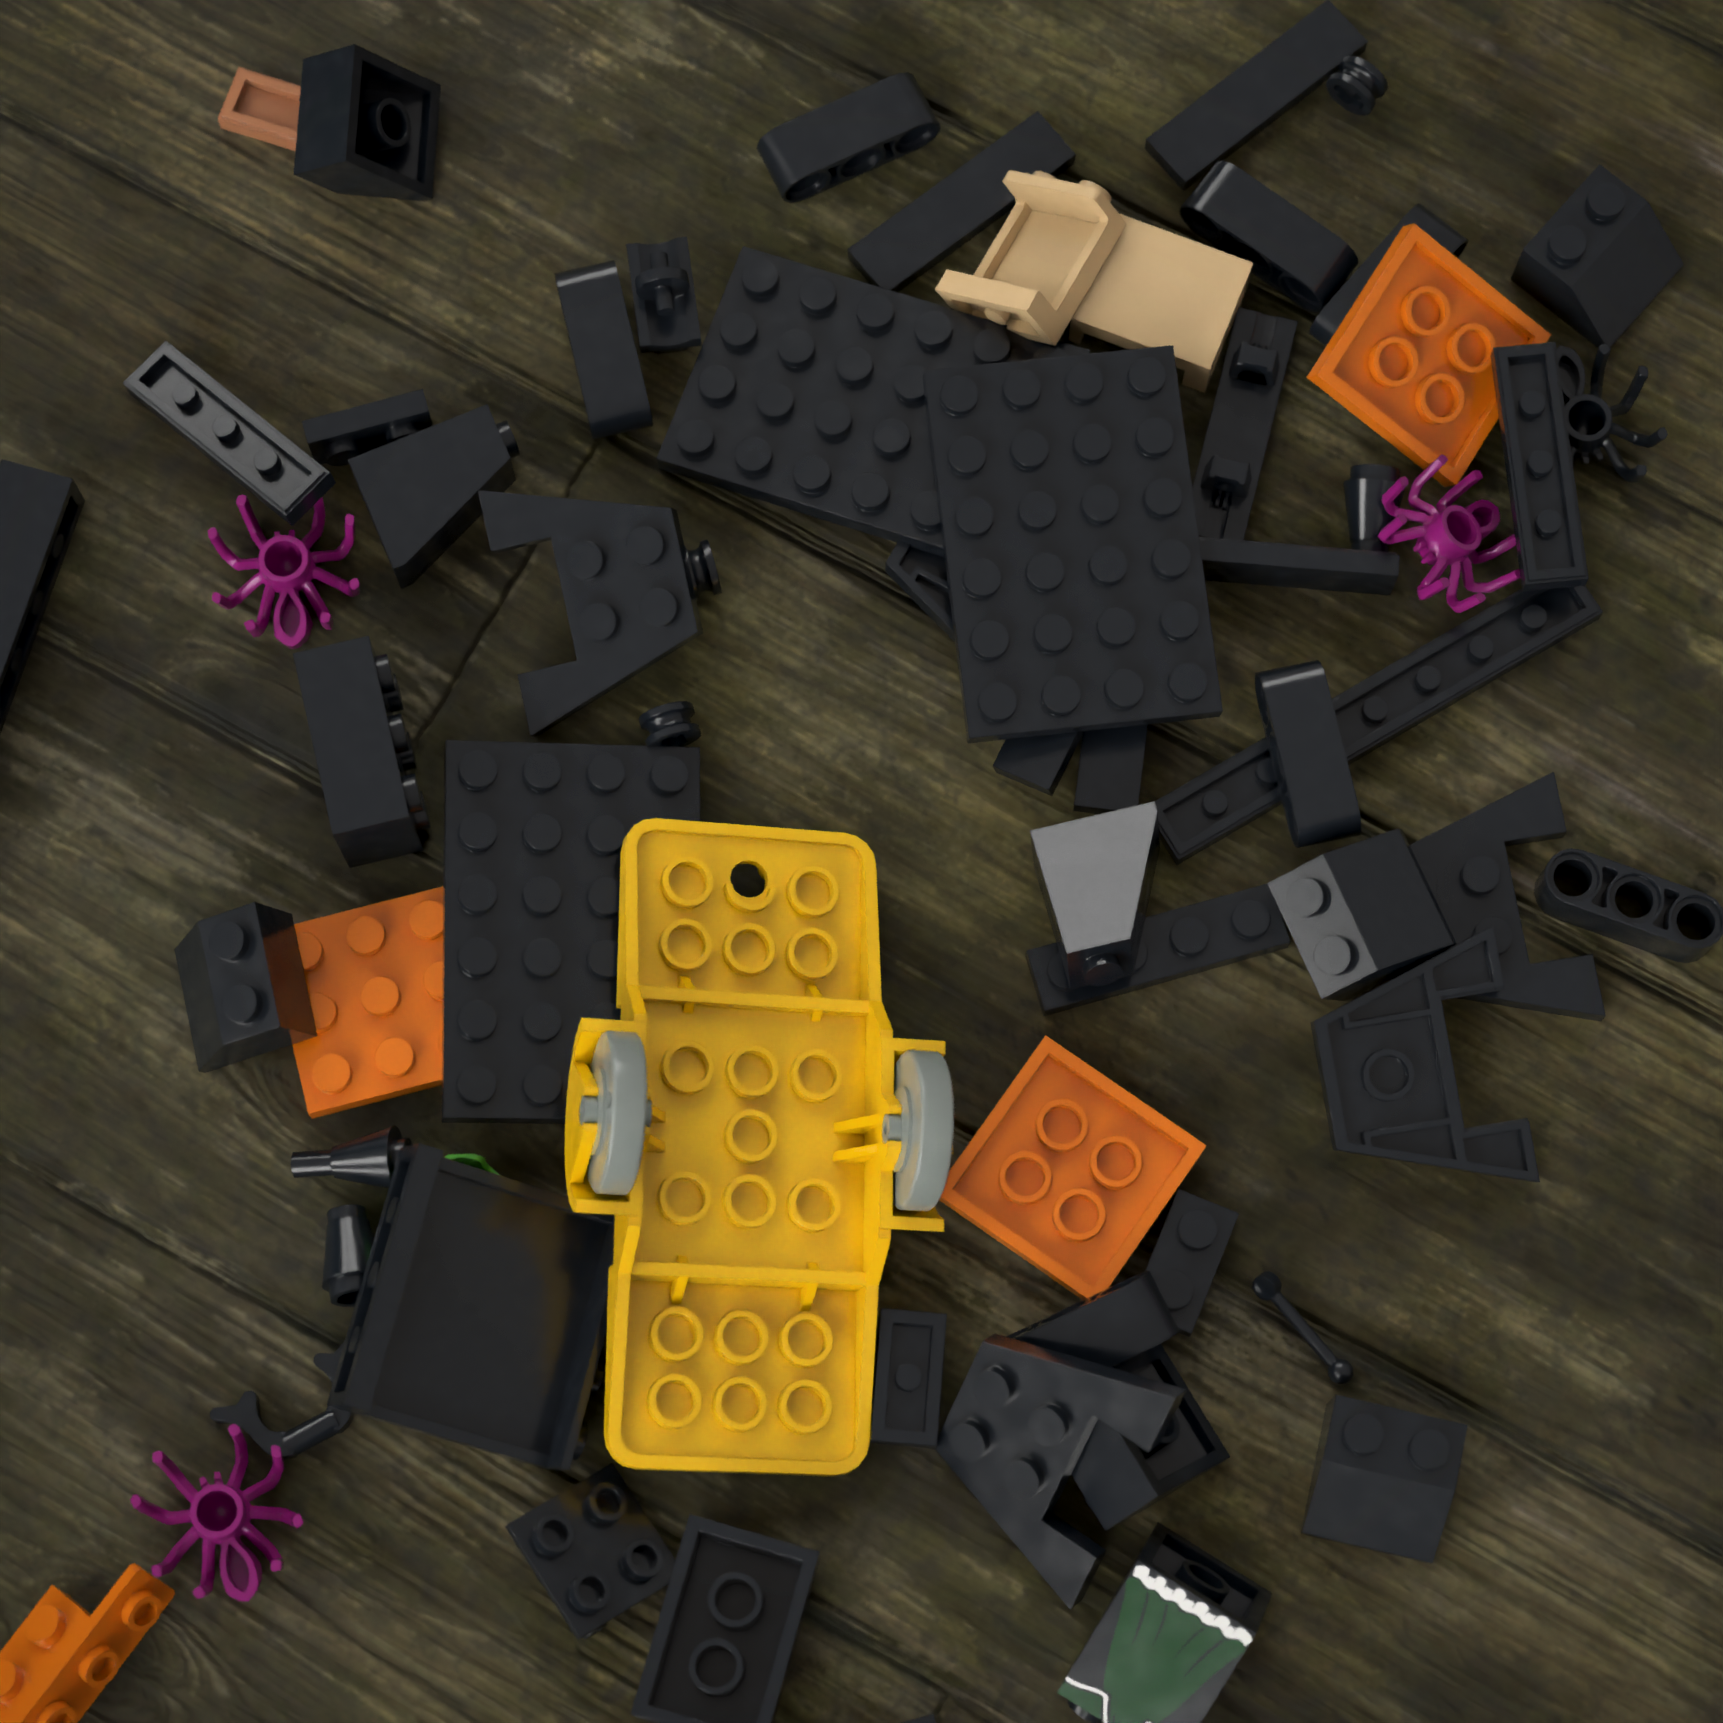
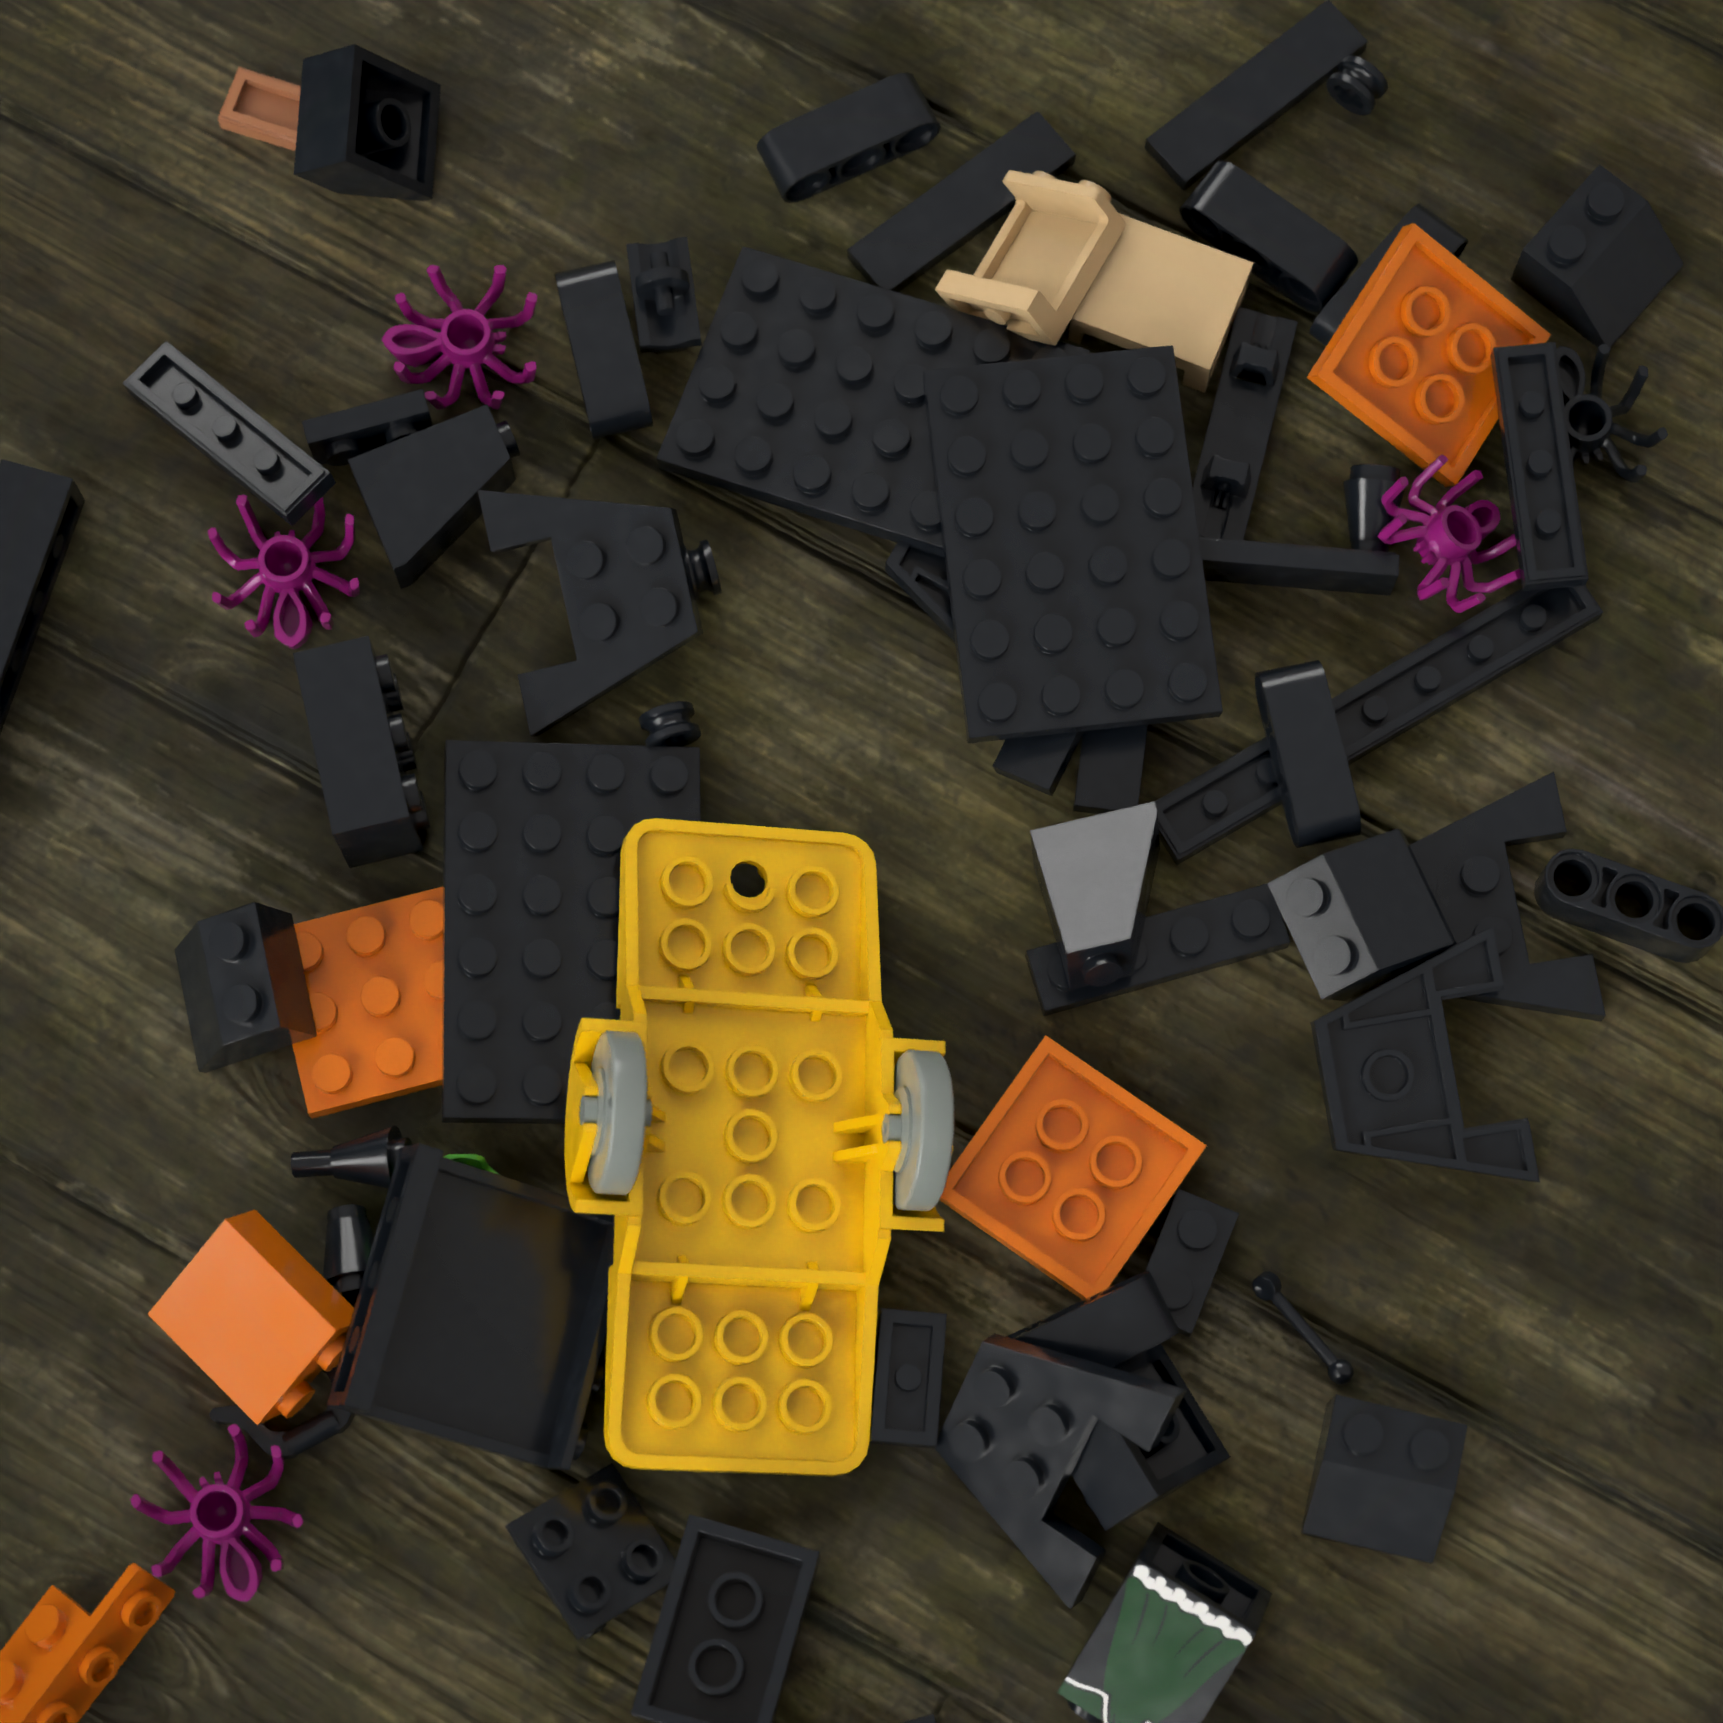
none -> orange brick [148,1209,354,1425]
none -> magenta animal [381,265,537,410]

